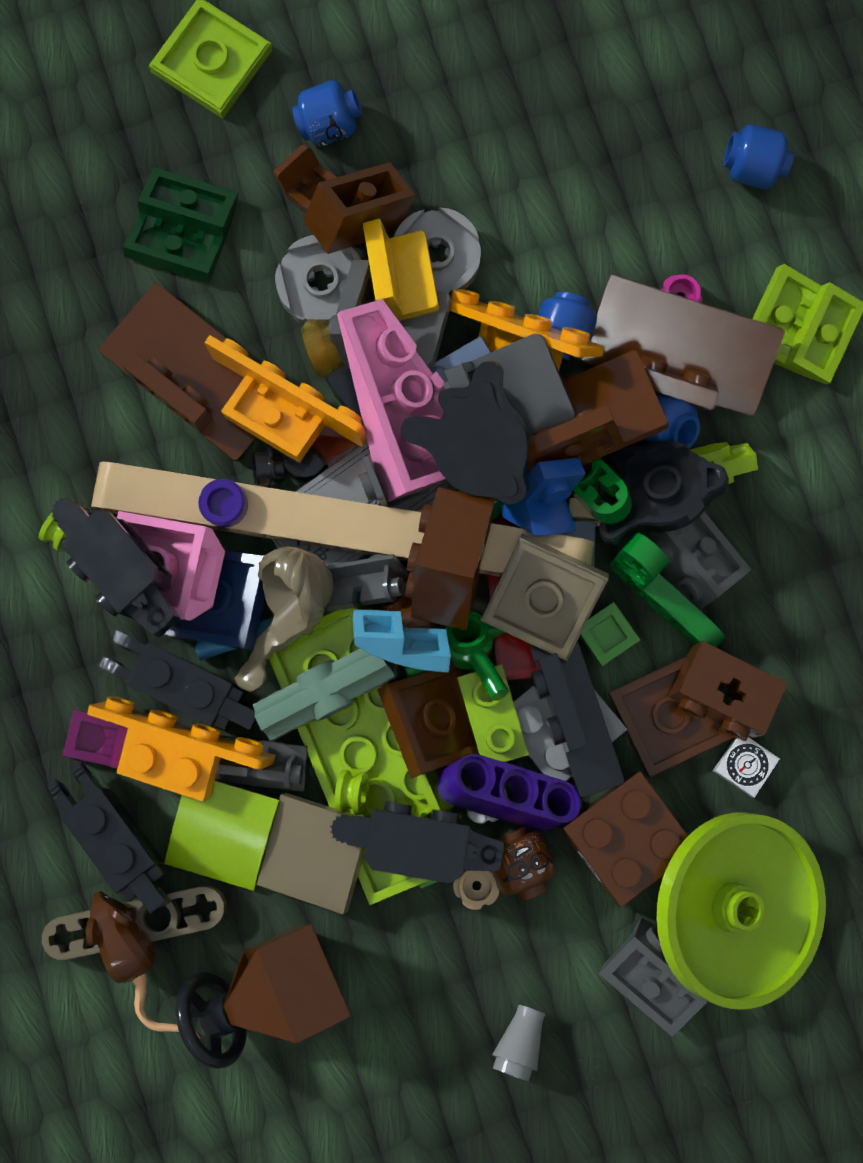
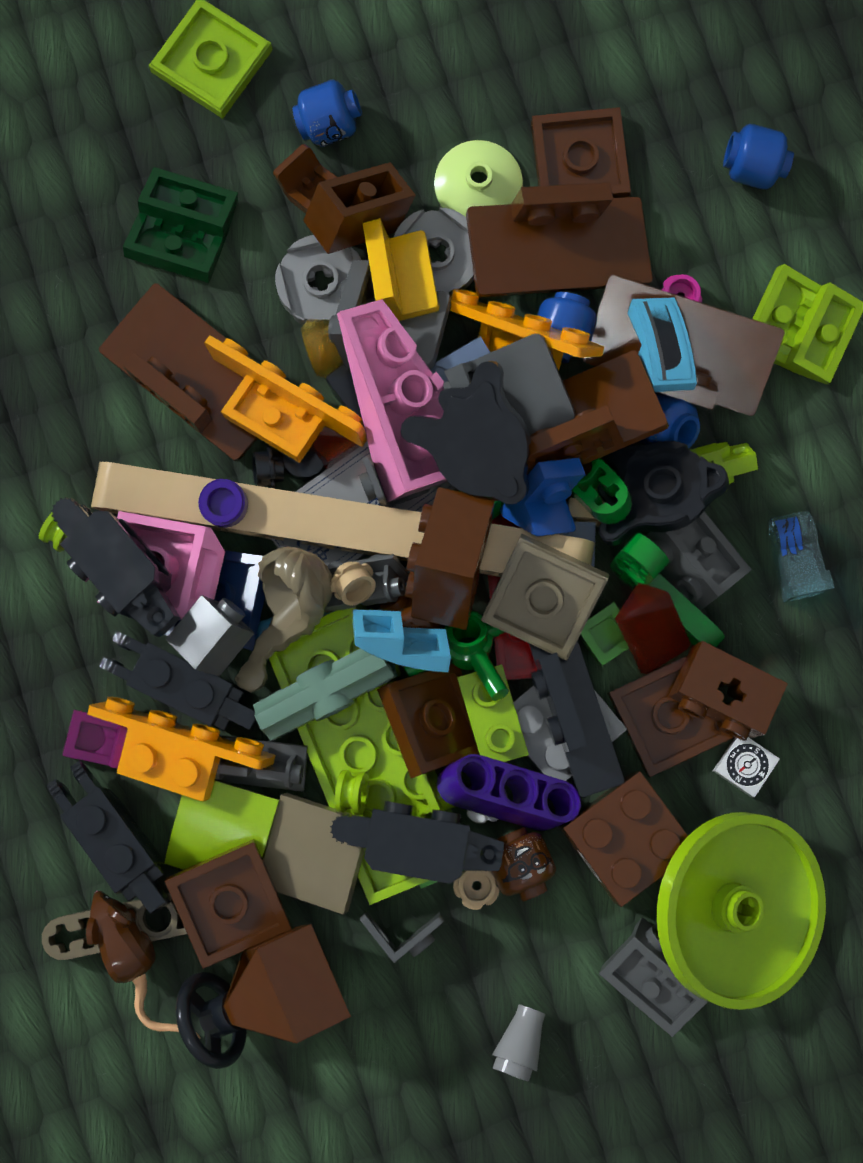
none -> reddish brown tile [165,839,292,969]
none -> dark grey brick [166,595,254,677]
none -> tan plate [331,562,376,606]
none -> dark grey bracket [360,911,445,963]
none -> yellowish green dish [434,140,523,217]
none -> reddish brown bracket [466,182,652,297]
none -> reddish brown tile [531,107,631,198]
none -> clear red slope [615,583,691,674]
none -> medium azure slope [627,297,697,392]
none -> clear light blue leg [768,511,835,603]

